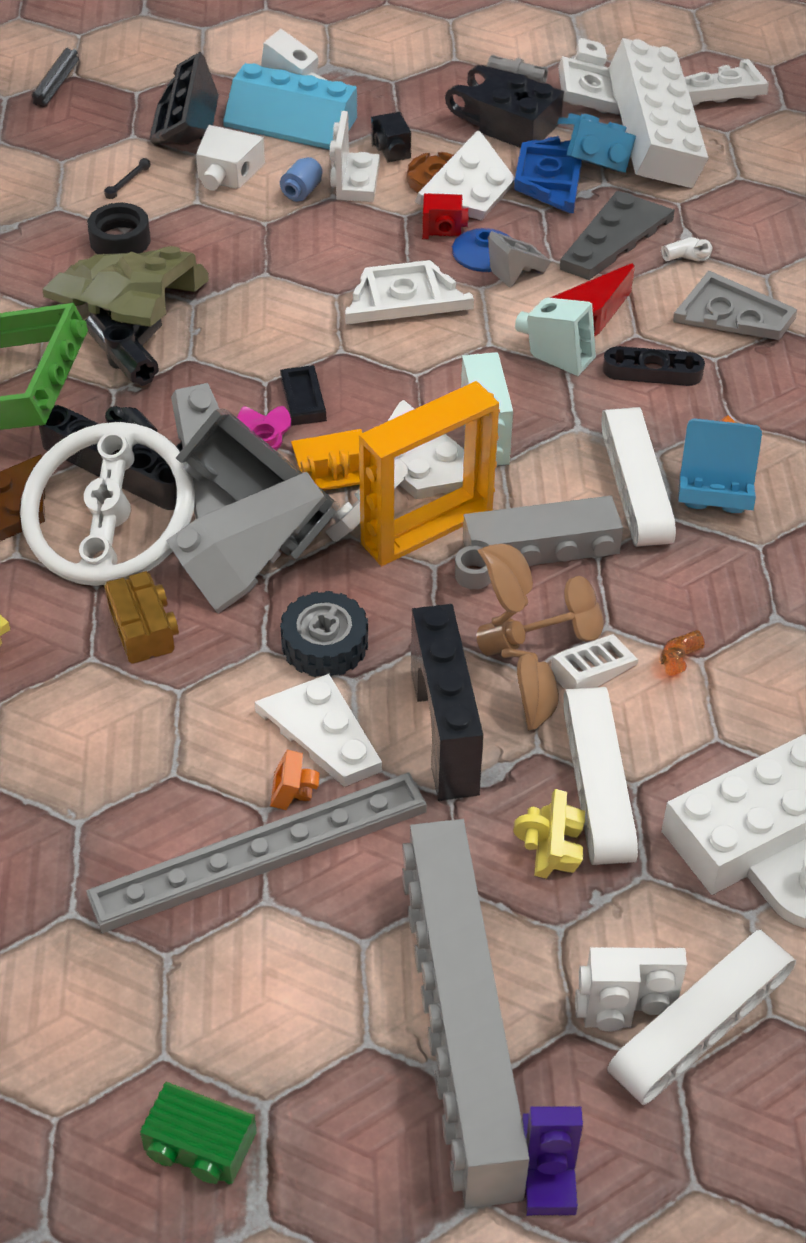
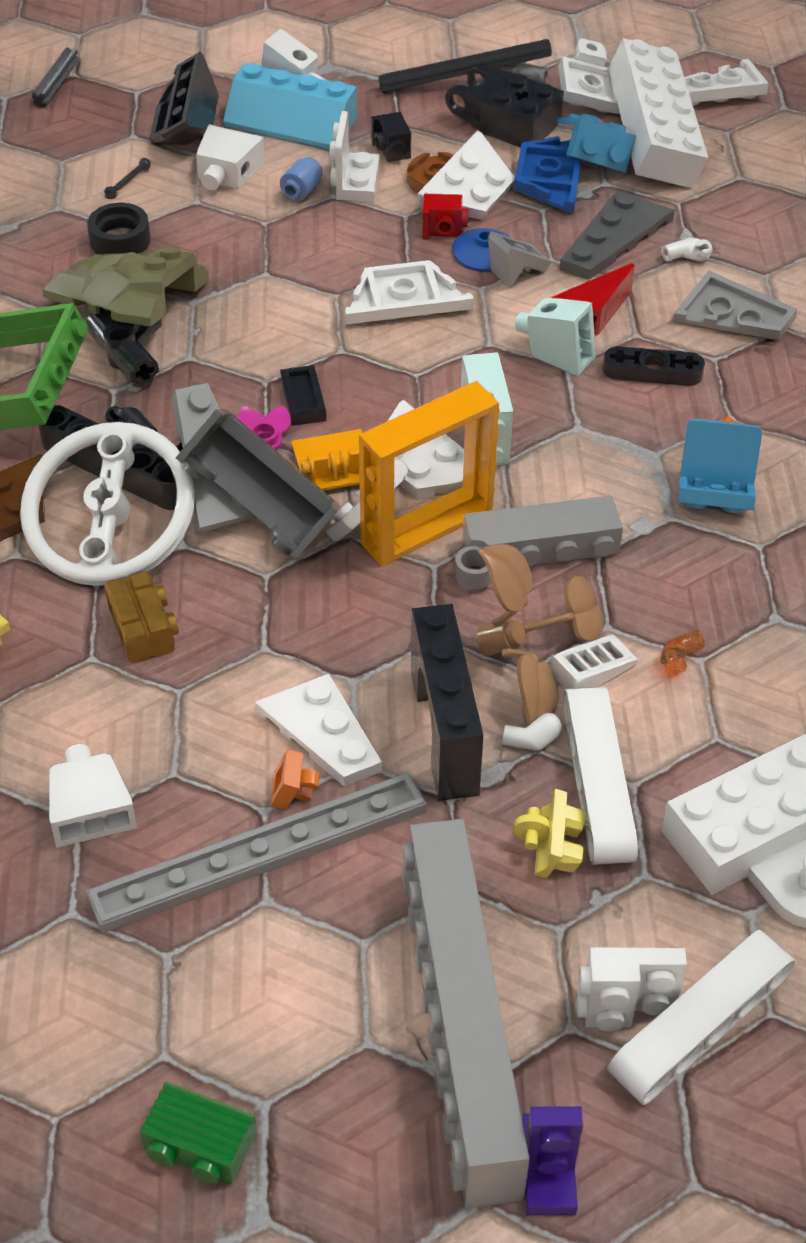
light grey wedge [166,472,327,614] -> none
black wheel [280,591,368,677] -> none
white beam [601,407,676,547] -> none
none -> white torso [49,744,137,848]
none -> black axle [378,39,552,92]
none -> white arm [502,713,562,751]

